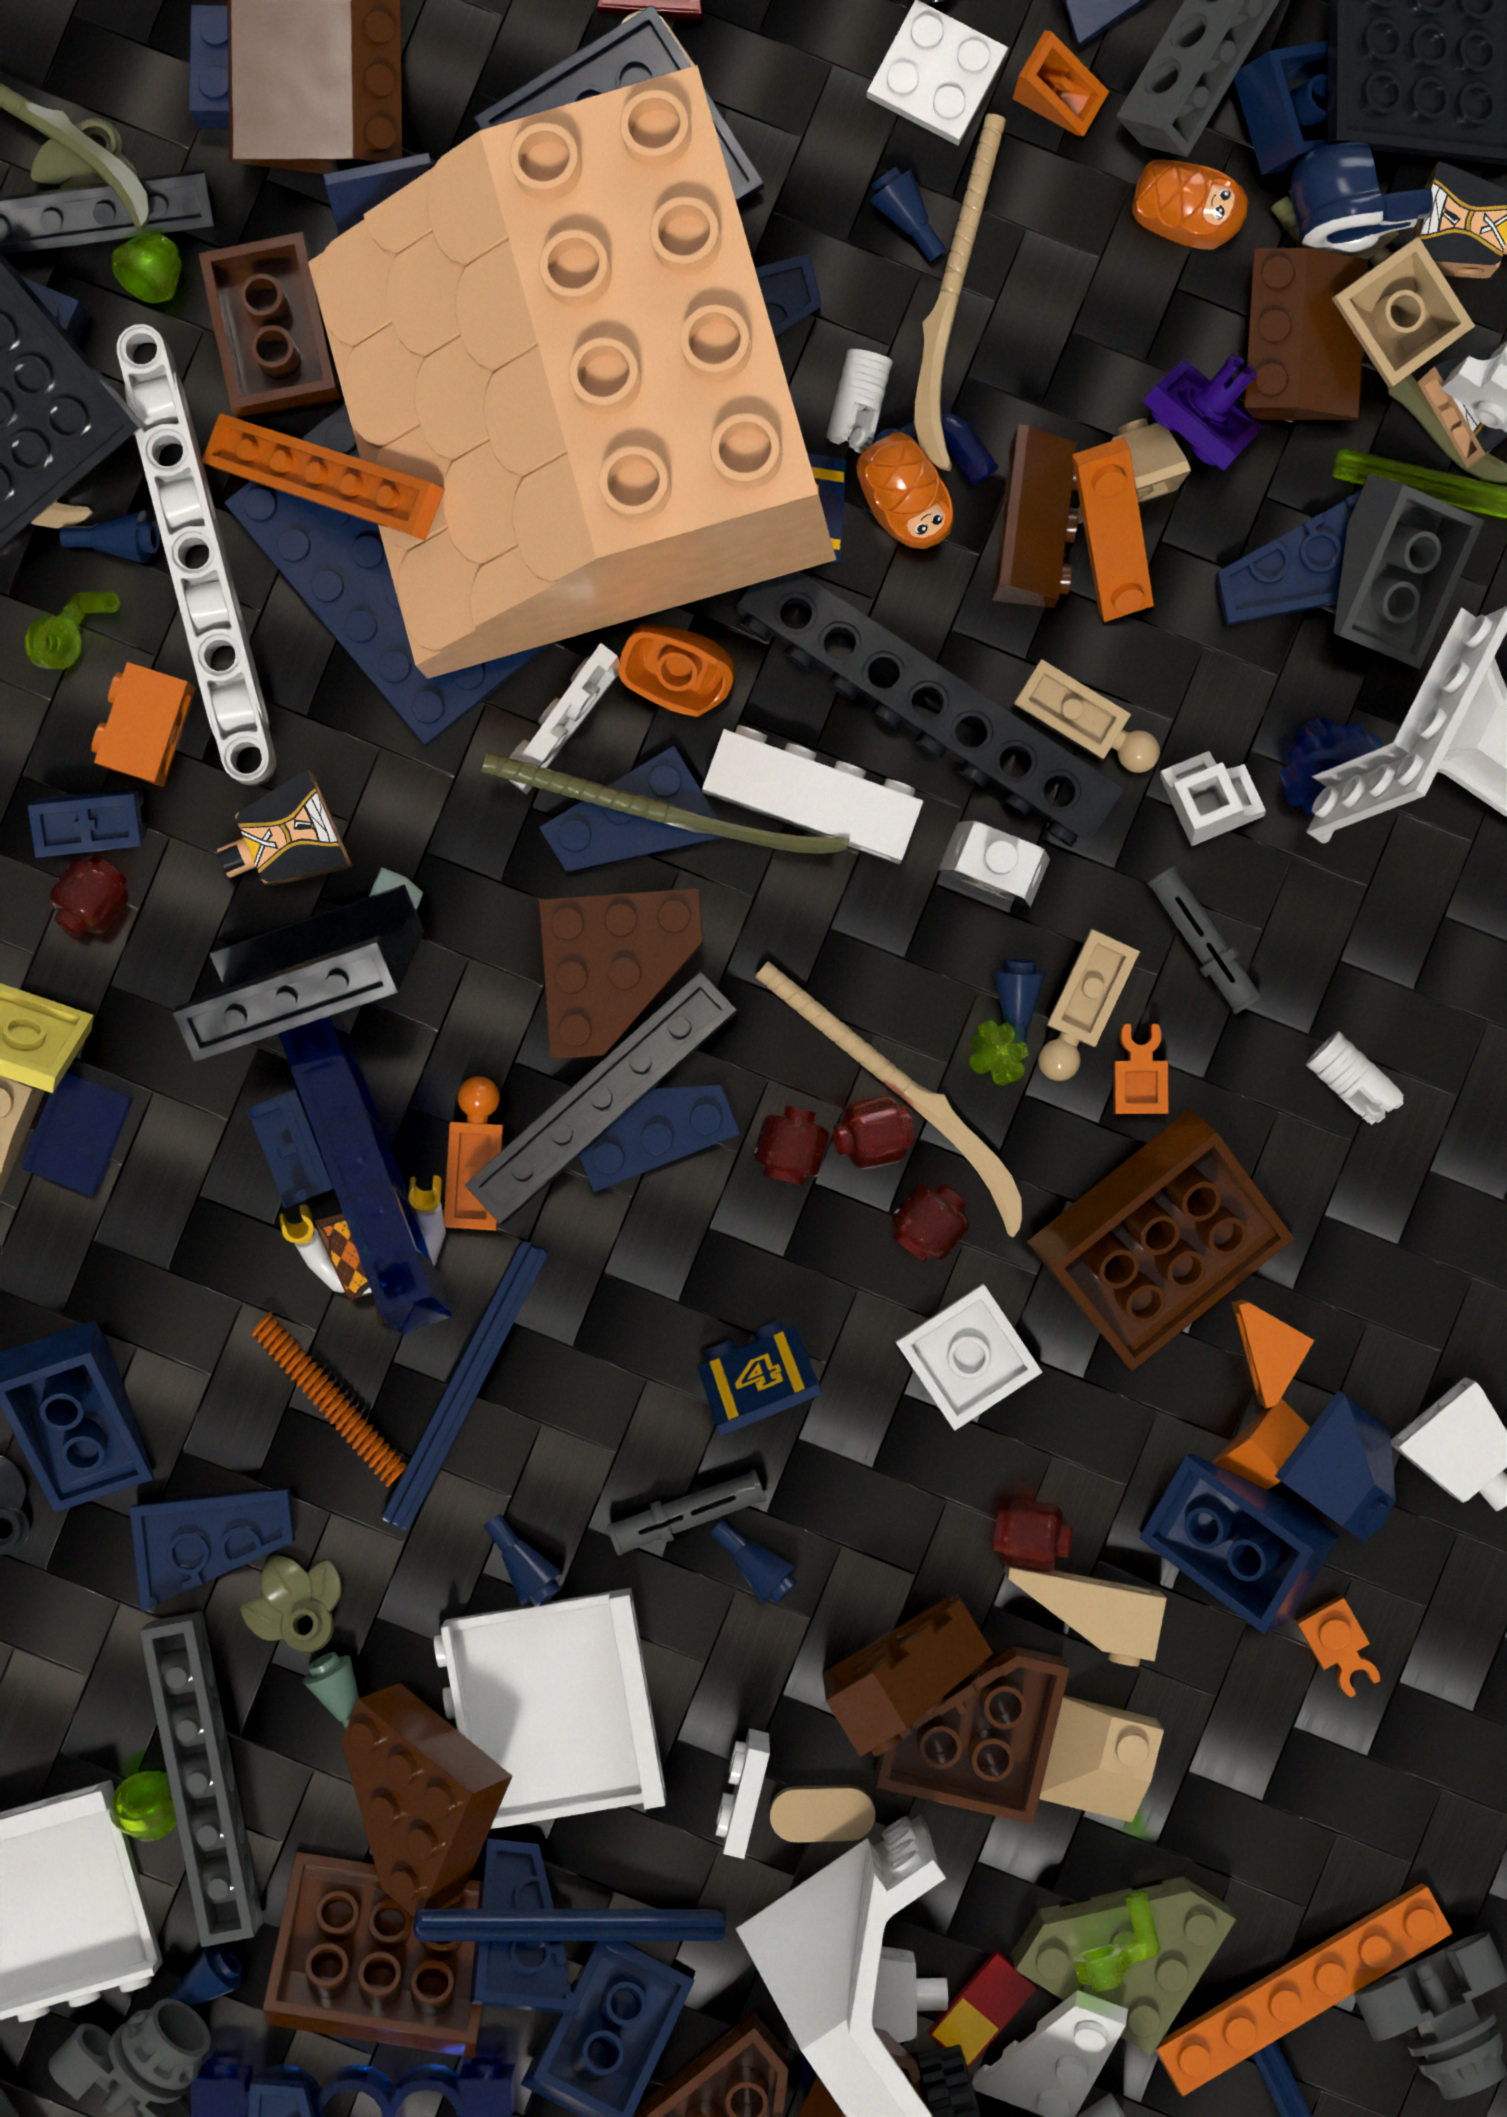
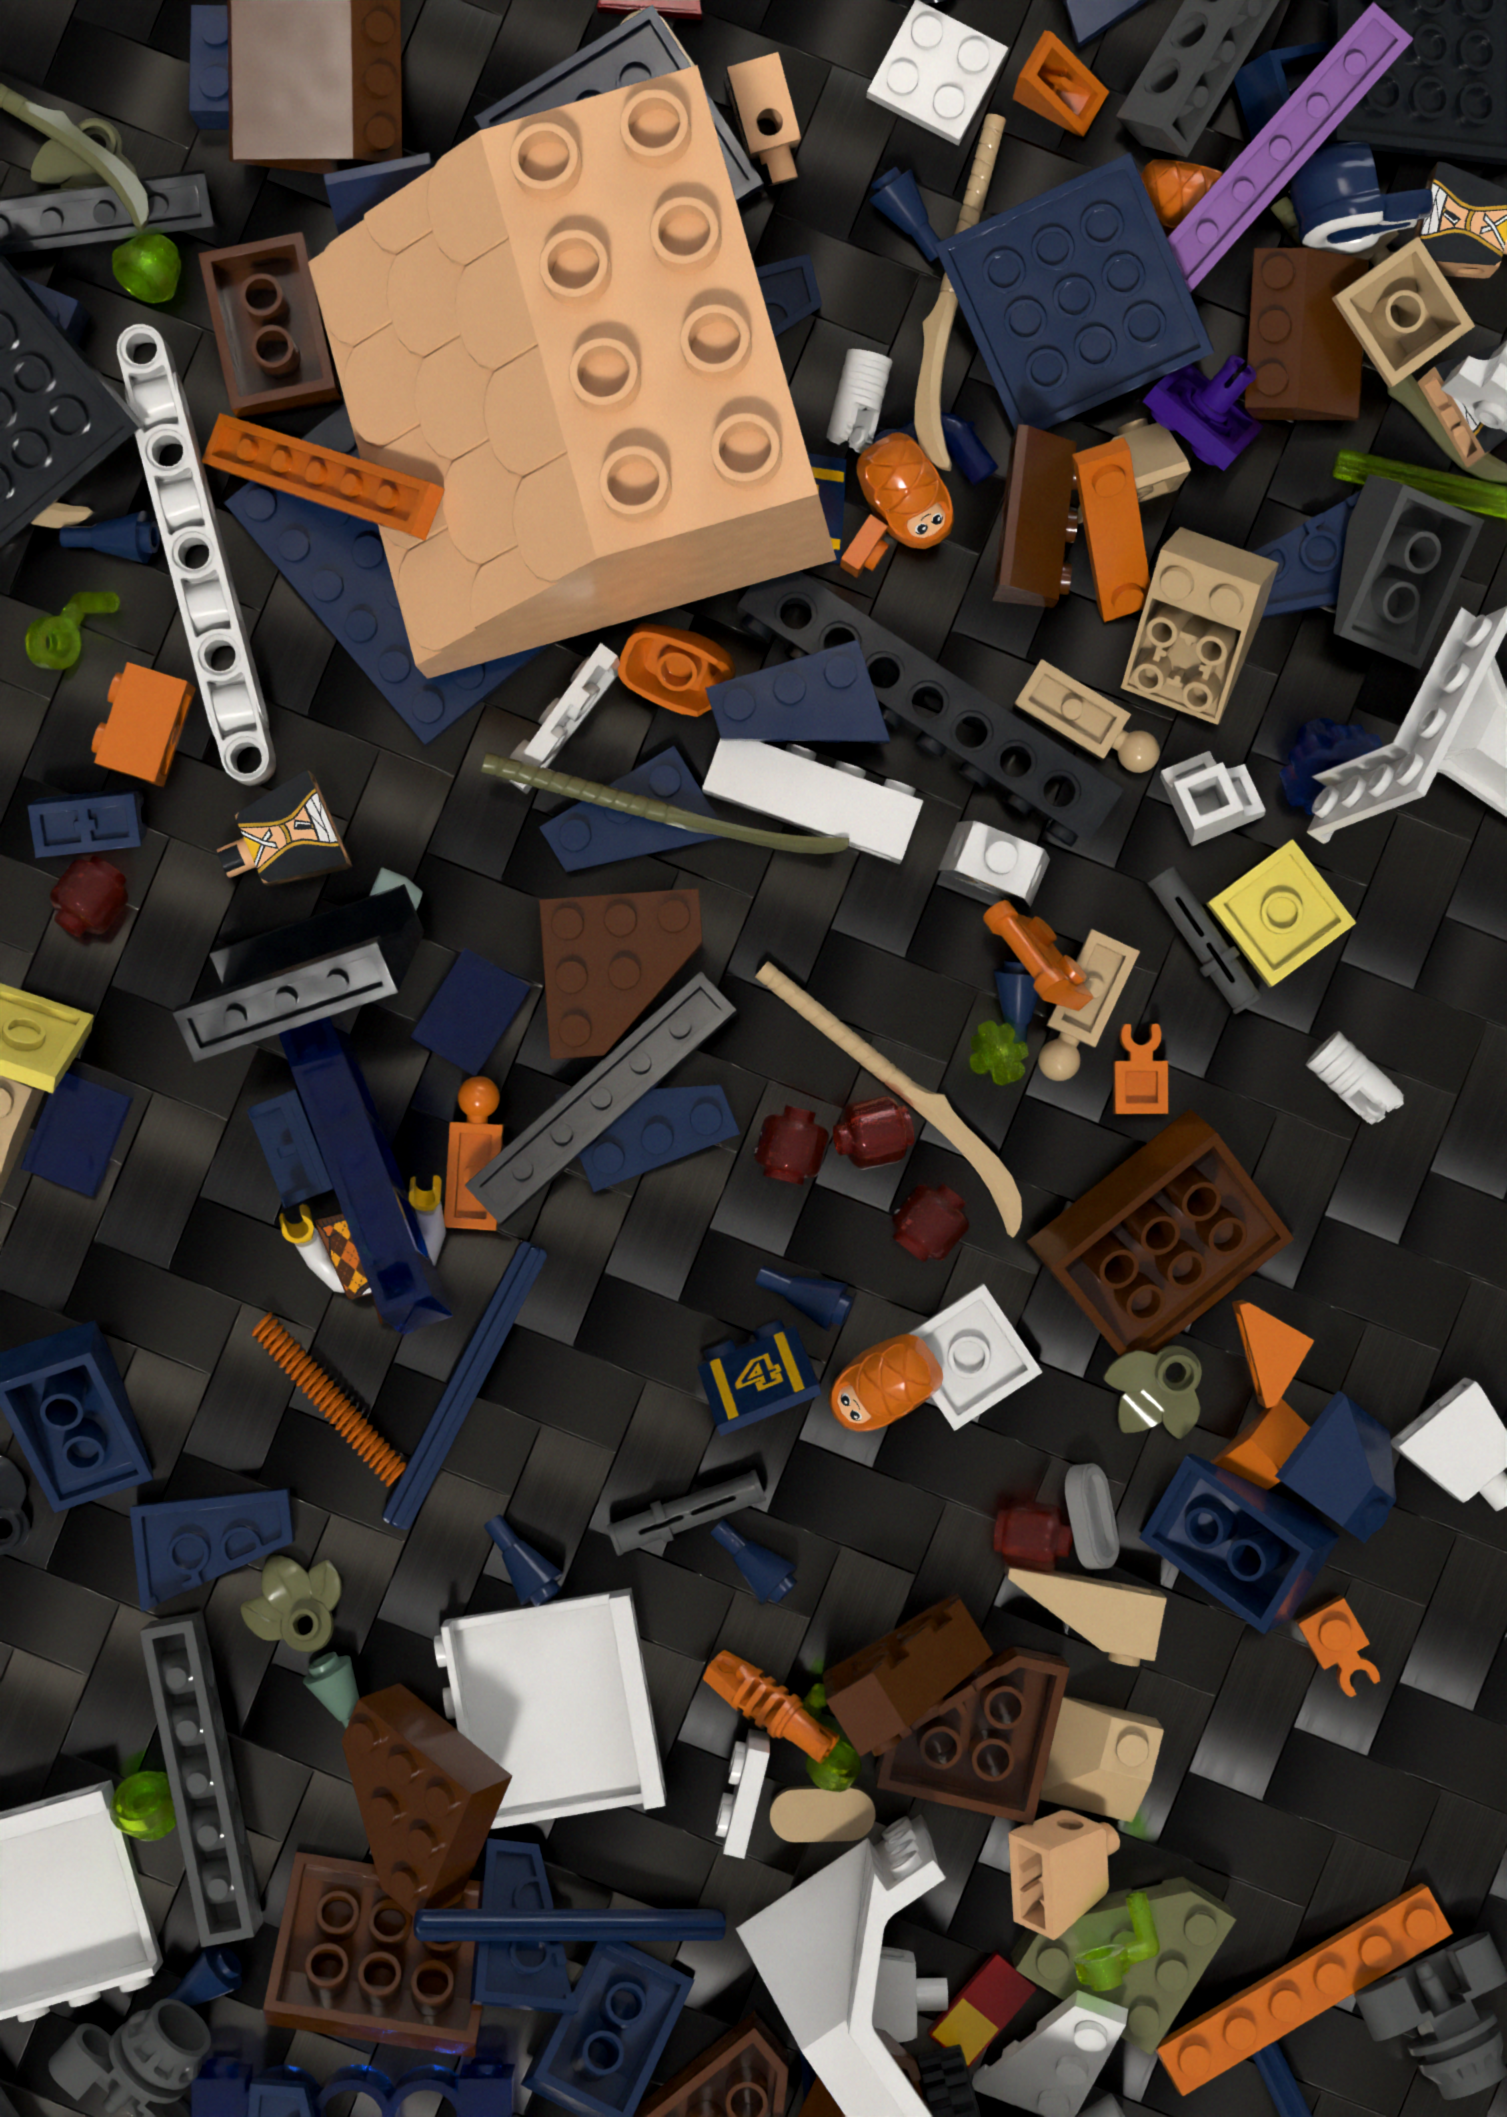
none -> clear blue plate [411,947,531,1076]
none -> orange hinge [703,1650,840,1764]
none -> dark blue wing [705,639,890,743]
none -> light nougat torso [723,52,801,186]
none -> dark blue cone [755,1265,854,1332]
none -> clear neon green plate [802,1683,862,1792]
none -> orange piece [828,1334,943,1432]
none -> orange plate [840,514,890,578]
none -> dark blue plate [934,152,1215,431]
none -> orange plate [983,900,1094,1011]
none -> light nougat torso [1008,1810,1120,1940]
none -> light grey tile [1065,1463,1119,1570]
none -> olive plate [1103,1345,1202,1439]
none -> tan slope [1121,527,1279,725]
none -> medium lavender plate [1168,2,1413,292]
none -> light yellow plate [1206,839,1356,987]

